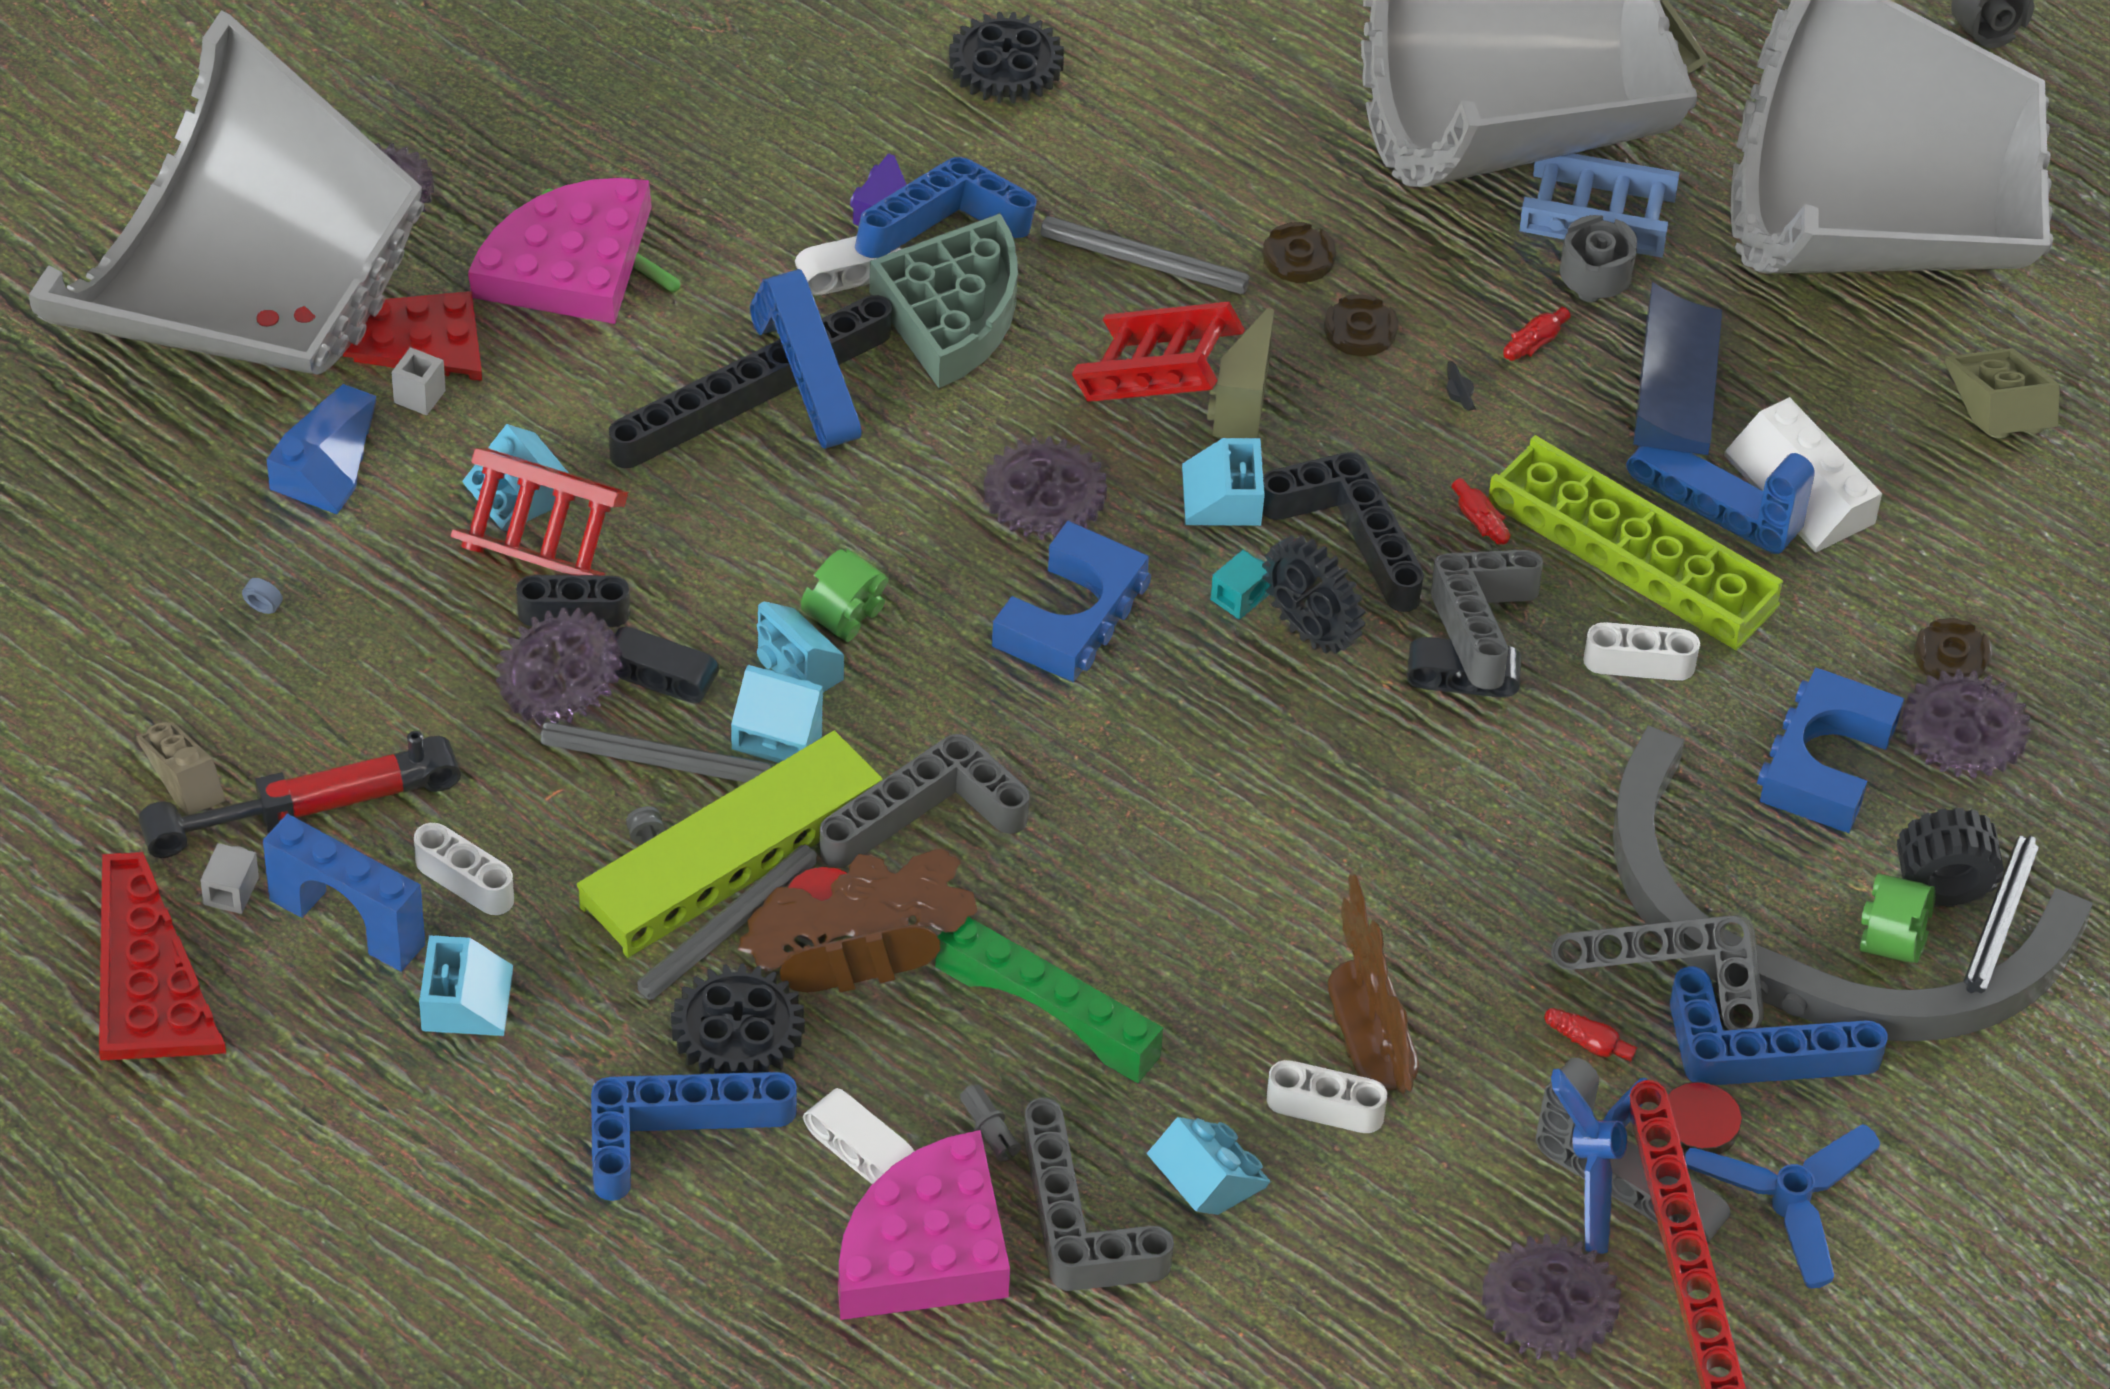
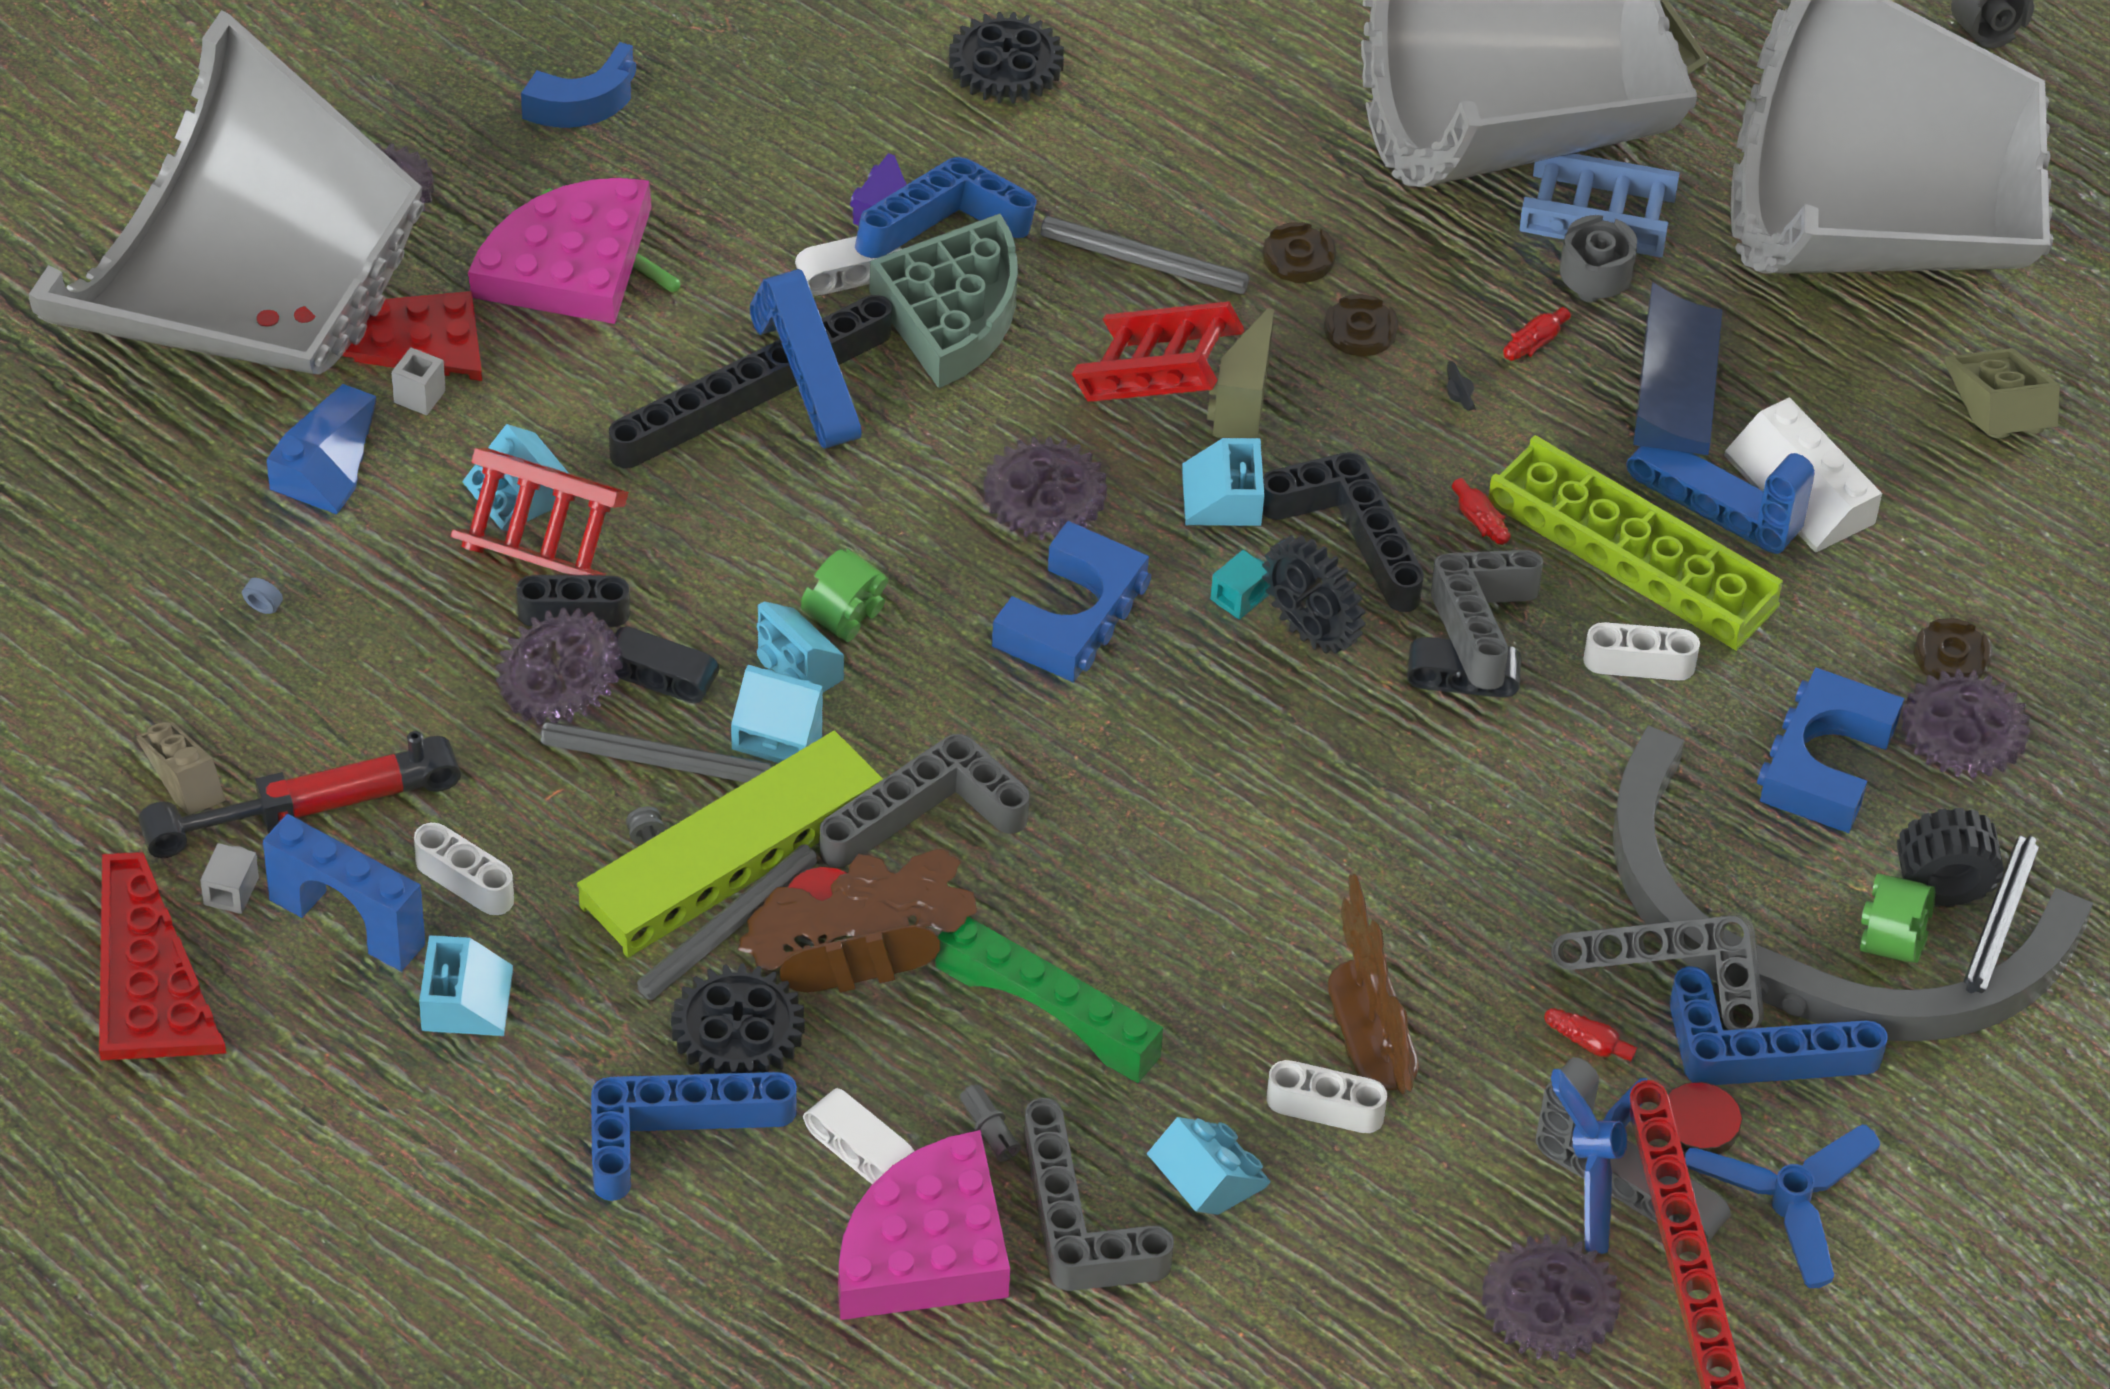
none -> blue arch [521,42,637,128]

